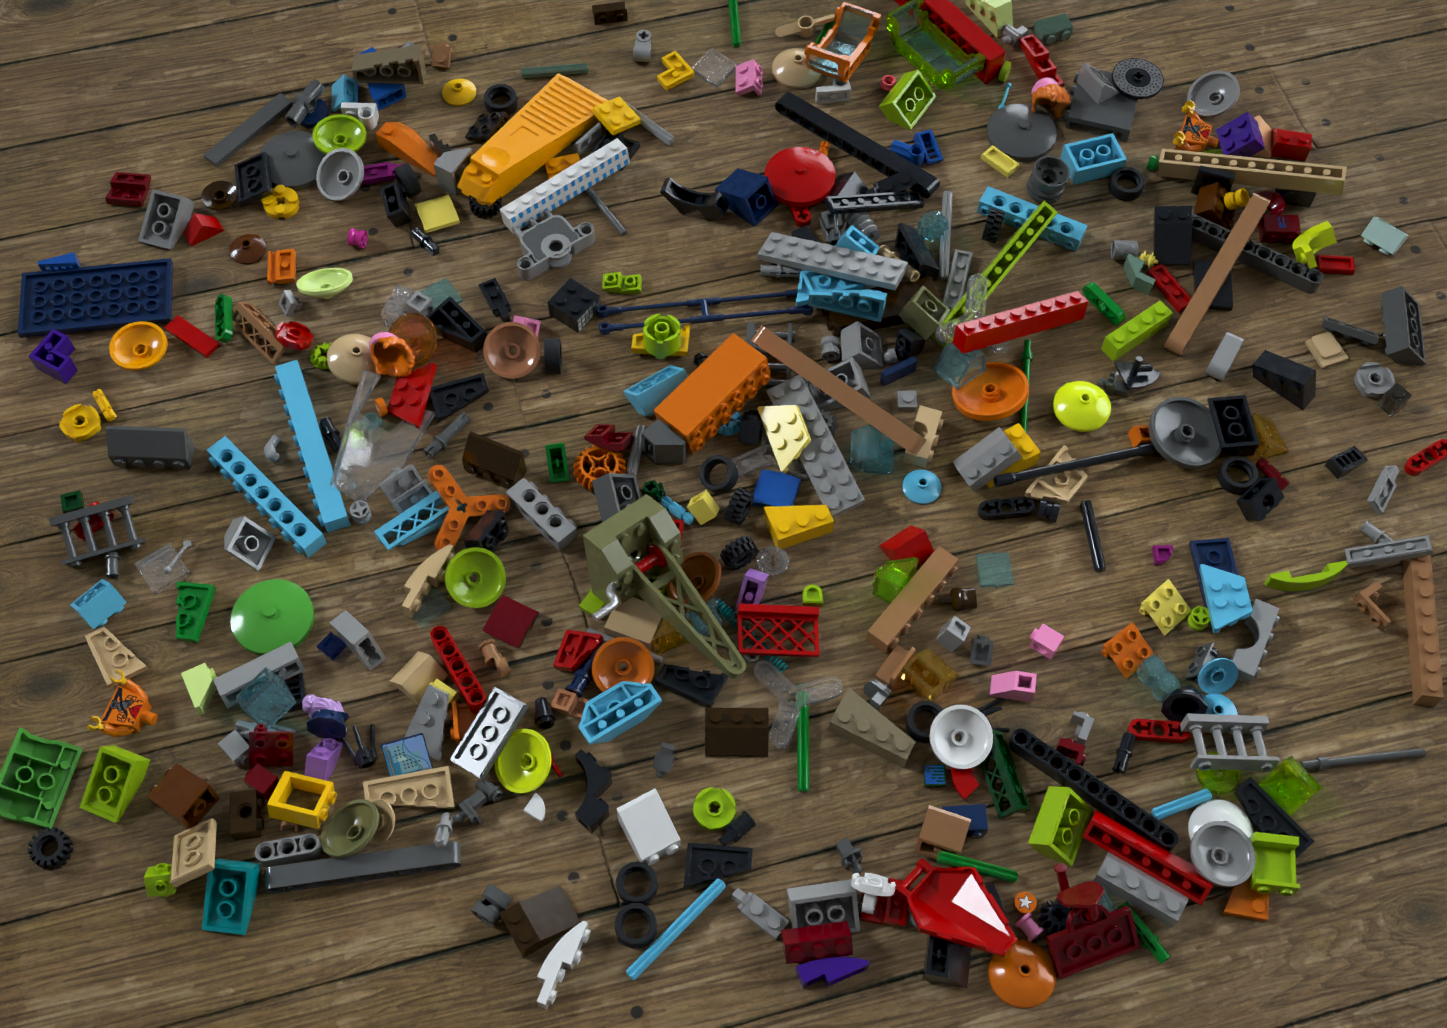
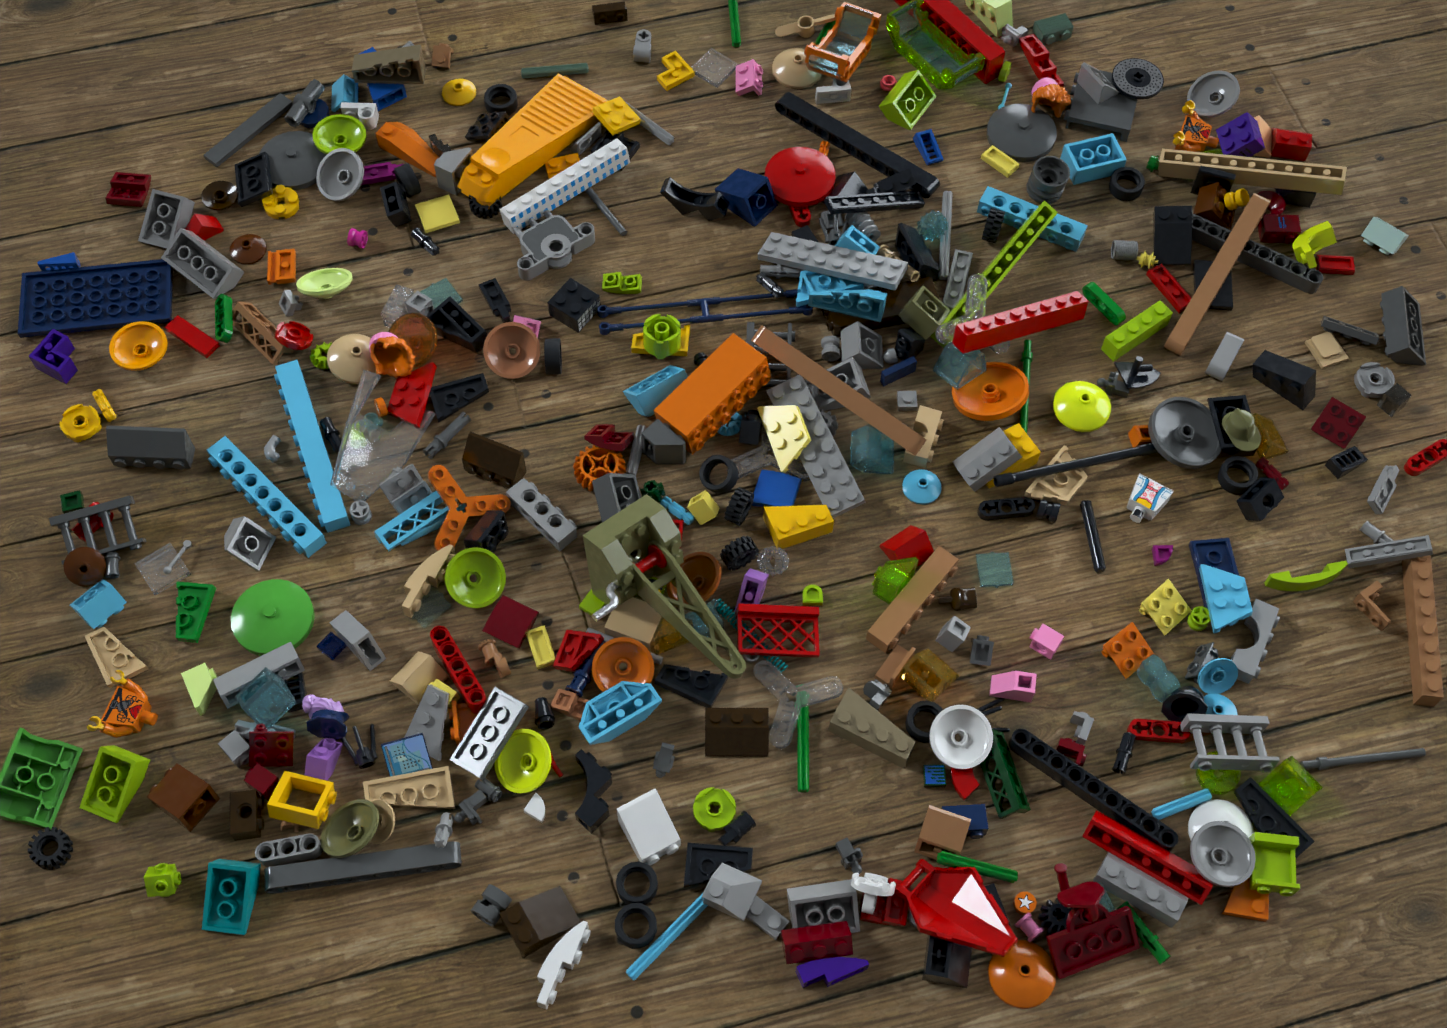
tan tile [170,818,217,887] -> none
green slope [545,442,570,483] -> none
blue piece [890,140,925,167] -> none
lime slope [1028,786,1092,866] -> none
sand green slope [1123,254,1156,295] -> none
none -> reddish brown dish [64,547,106,587]
none -> light grey slope [161,228,245,299]
none -> light yellow tile [526,625,556,670]
none -> light grey slope [702,863,762,922]
none -> black axle [756,272,784,299]
none -> torso [1127,474,1173,523]
none -> olive piece [1222,408,1261,452]
none -> dark red bracket [1311,397,1366,449]

